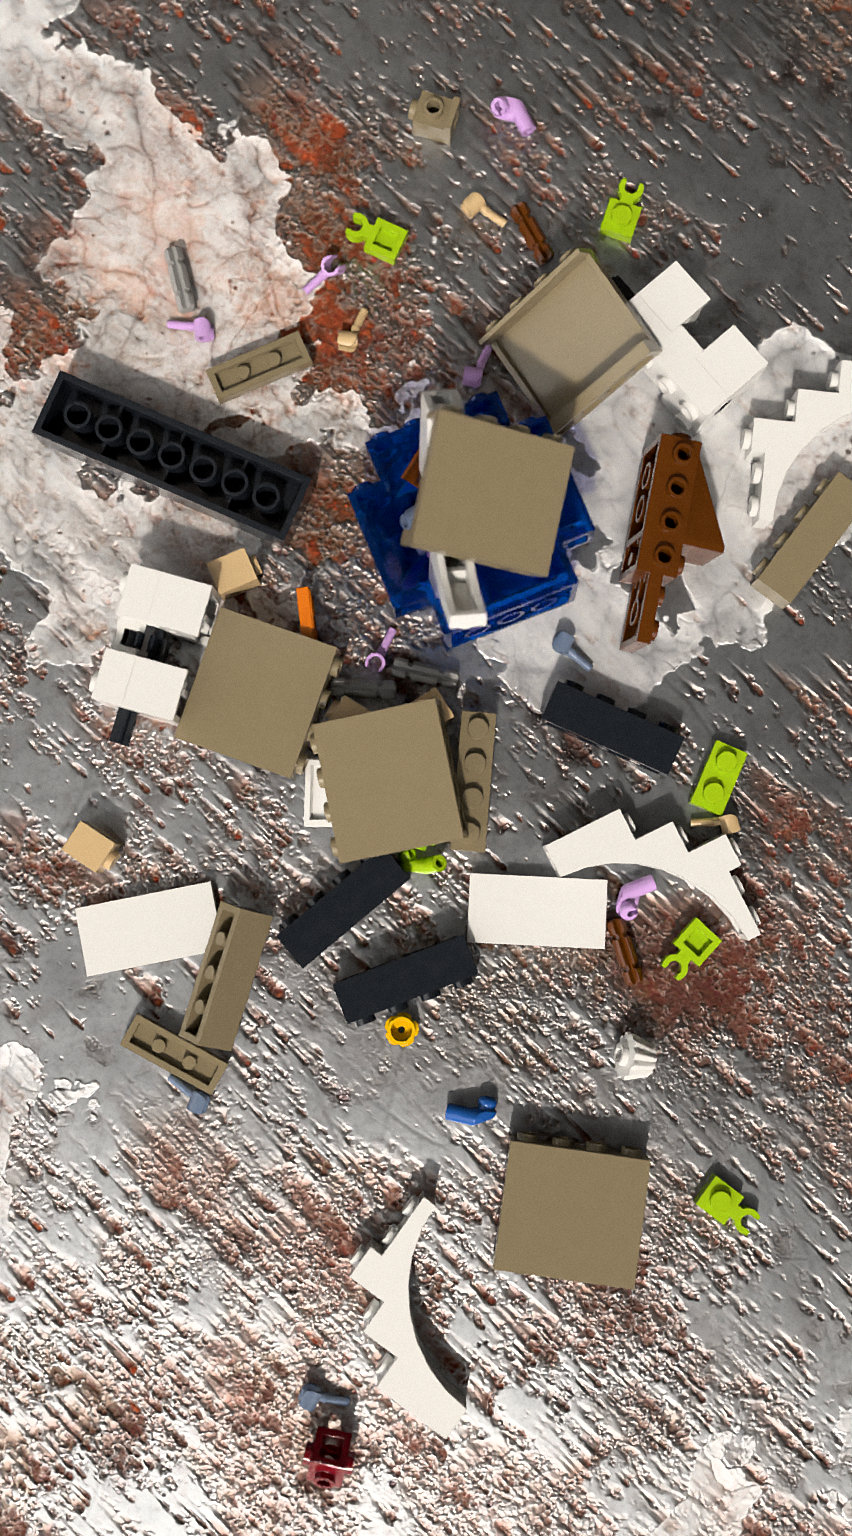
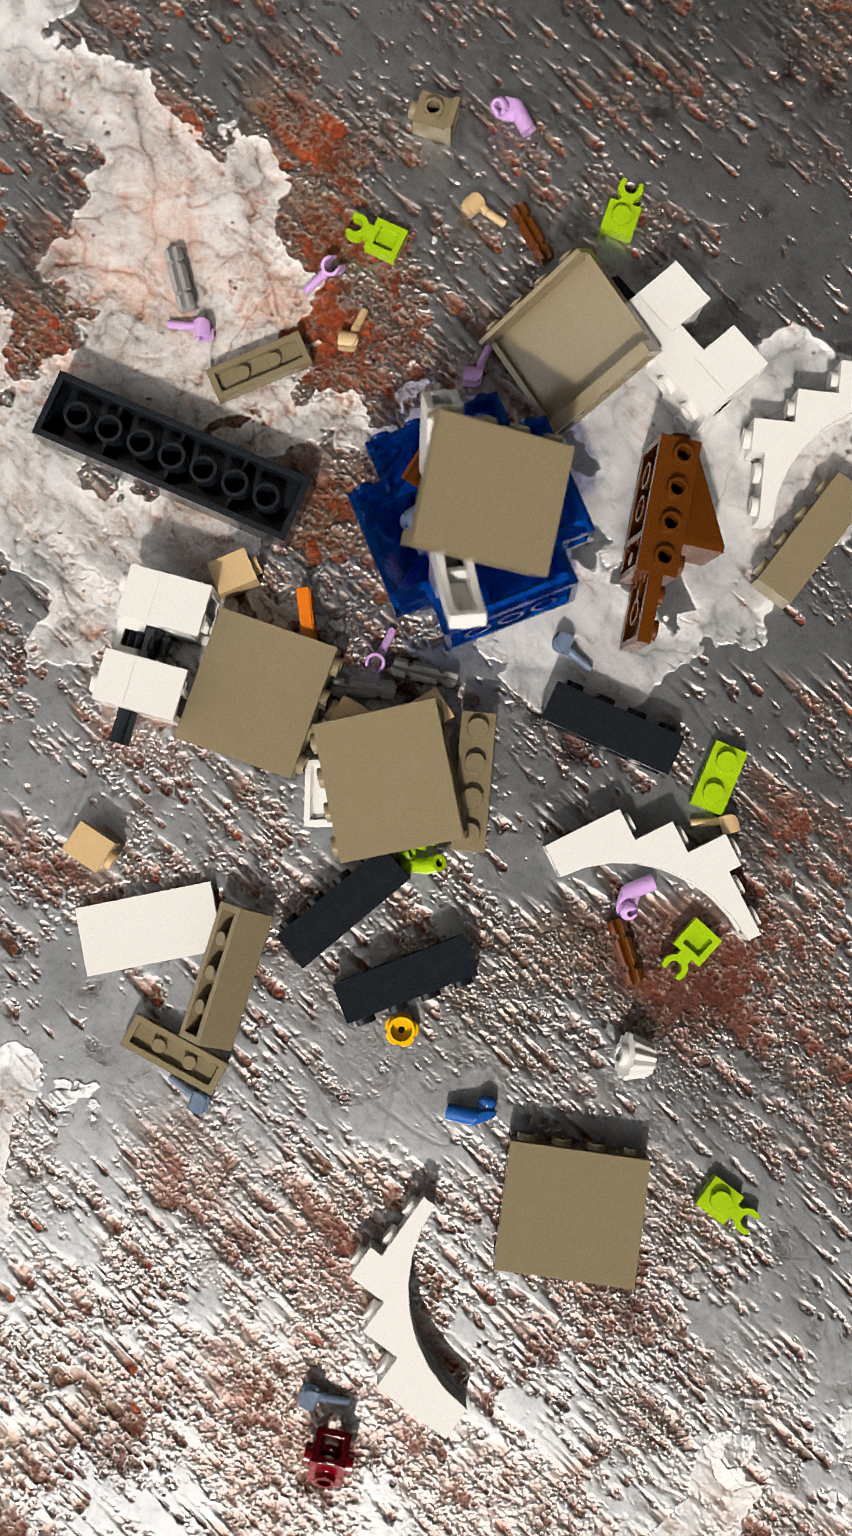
white tile [466,873,608,949] -> none

